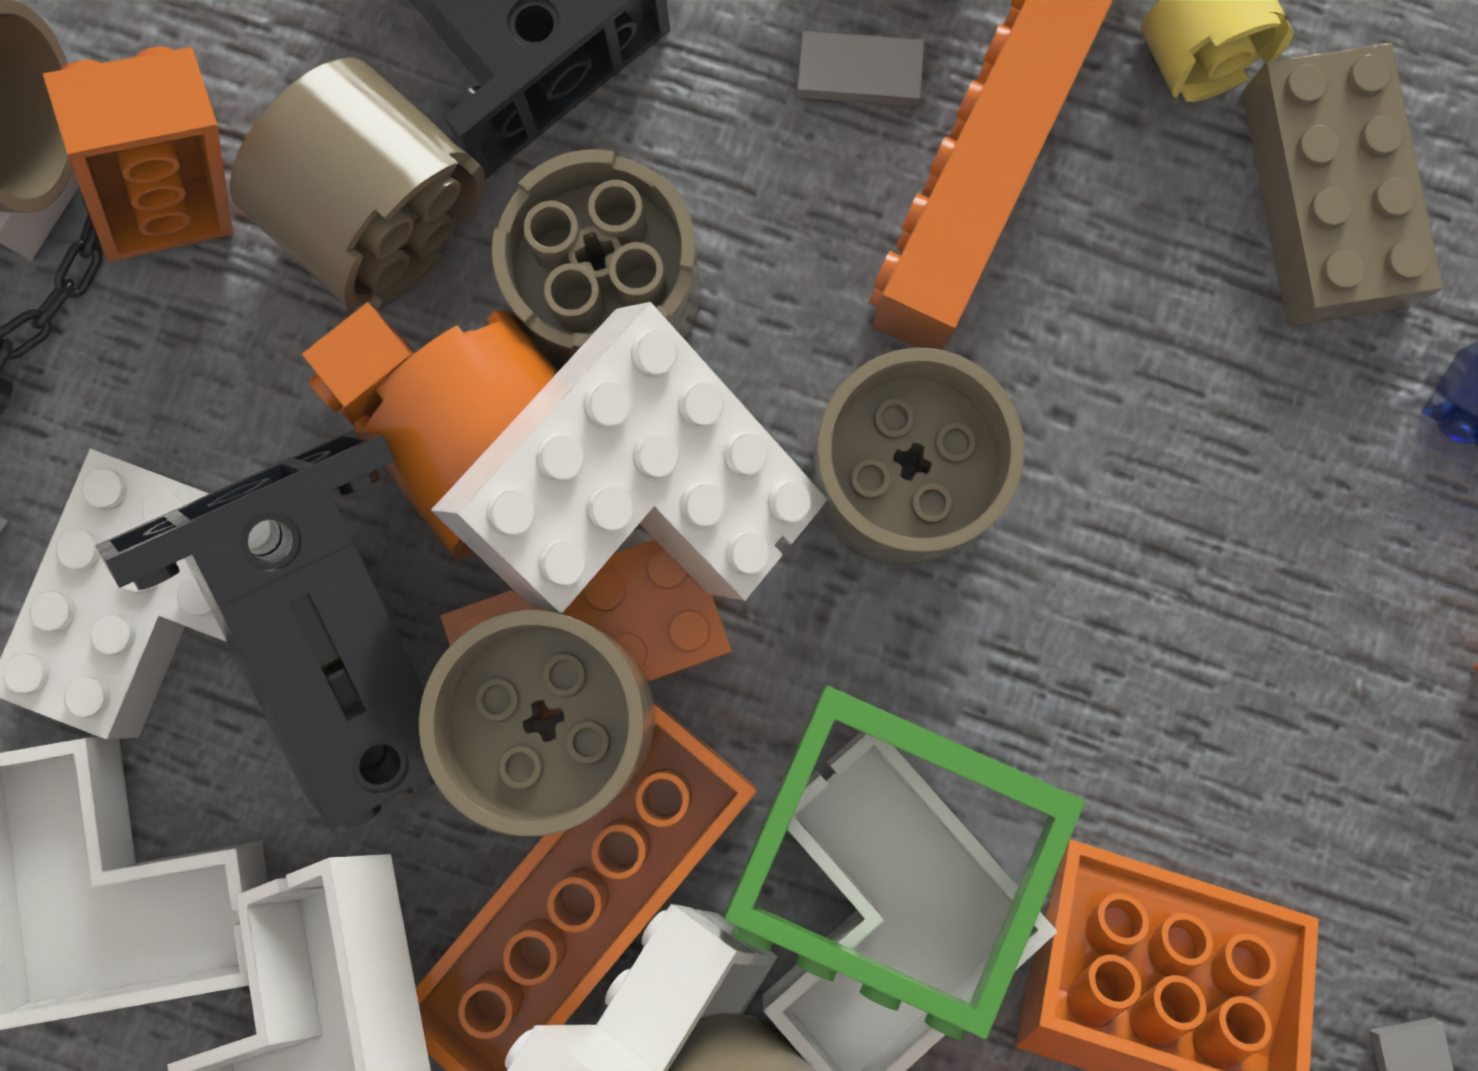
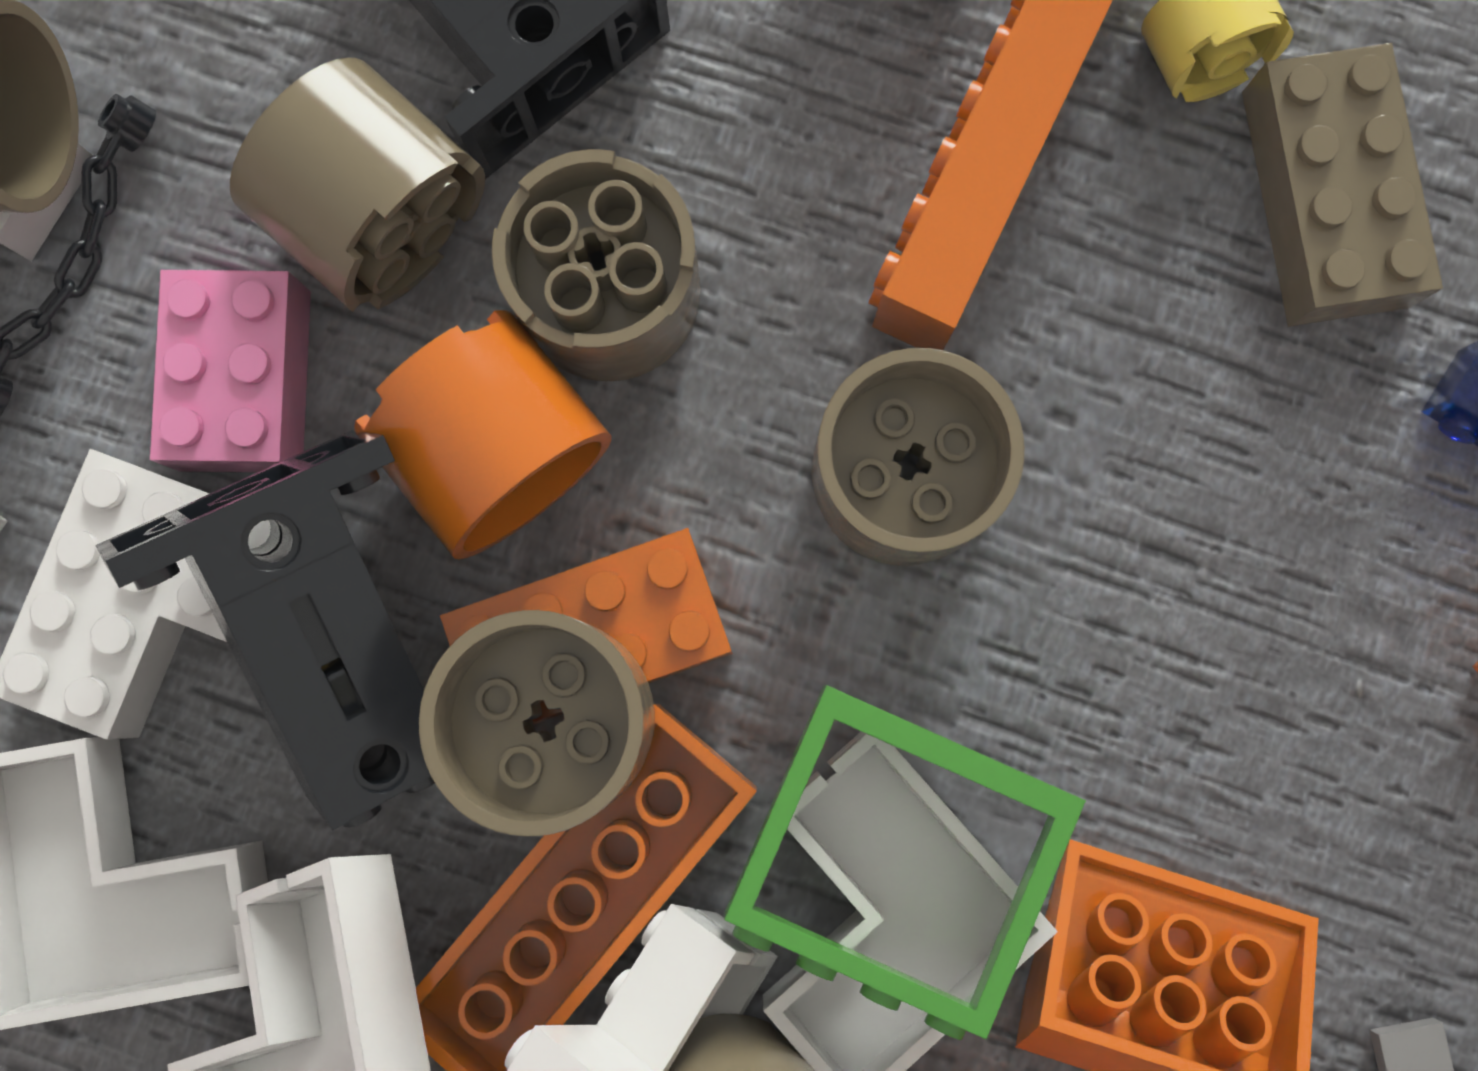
orange brick [42,47,234,262] -> none
orange brick [302,302,416,425] -> none
white piece [431,302,827,614] -> none
light grey tile [797,31,924,107] -> none
none -> bright pink brick [150,270,311,472]

